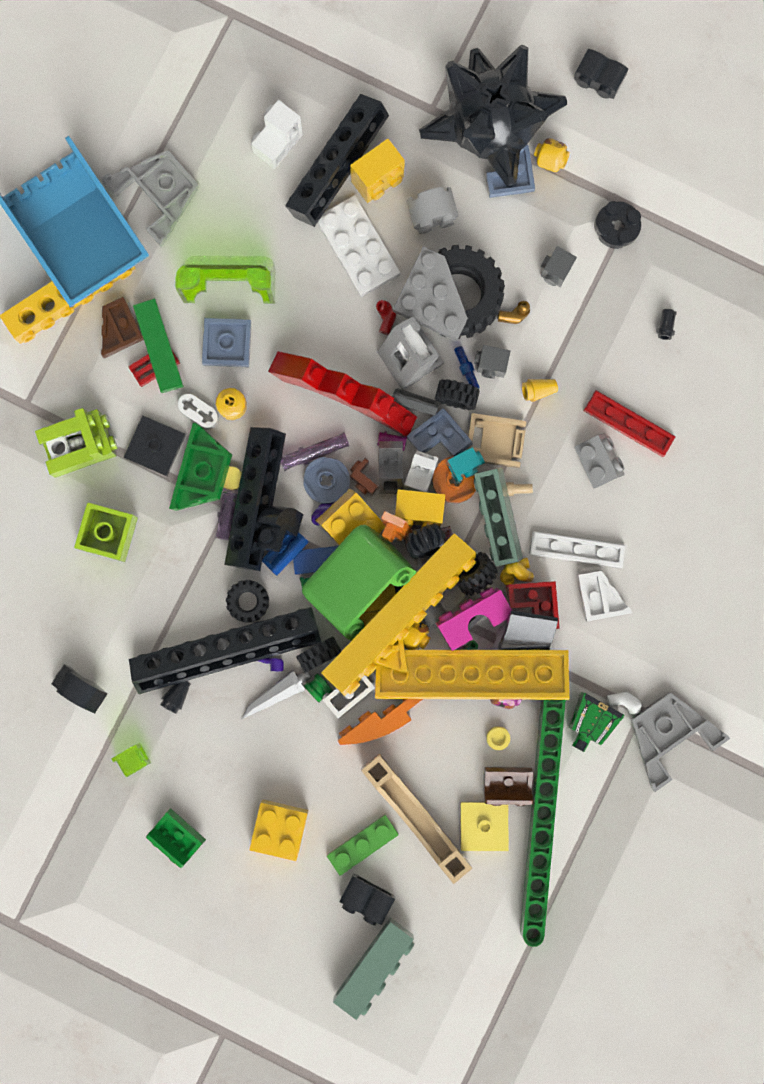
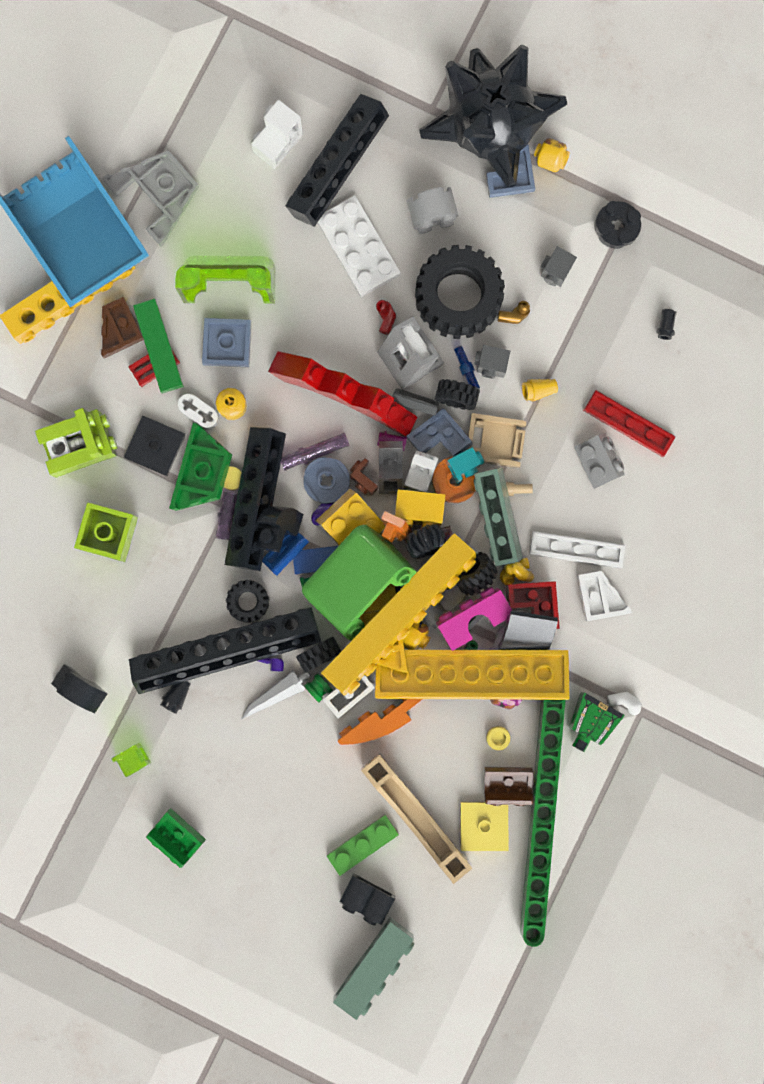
yellow brick [249,799,309,861] -> none
yellow brick [350,138,405,203] -> none
light grey plate [393,247,468,341] -> none
black brick [574,49,629,99] -> none
light grey wing [630,693,730,792] -> none

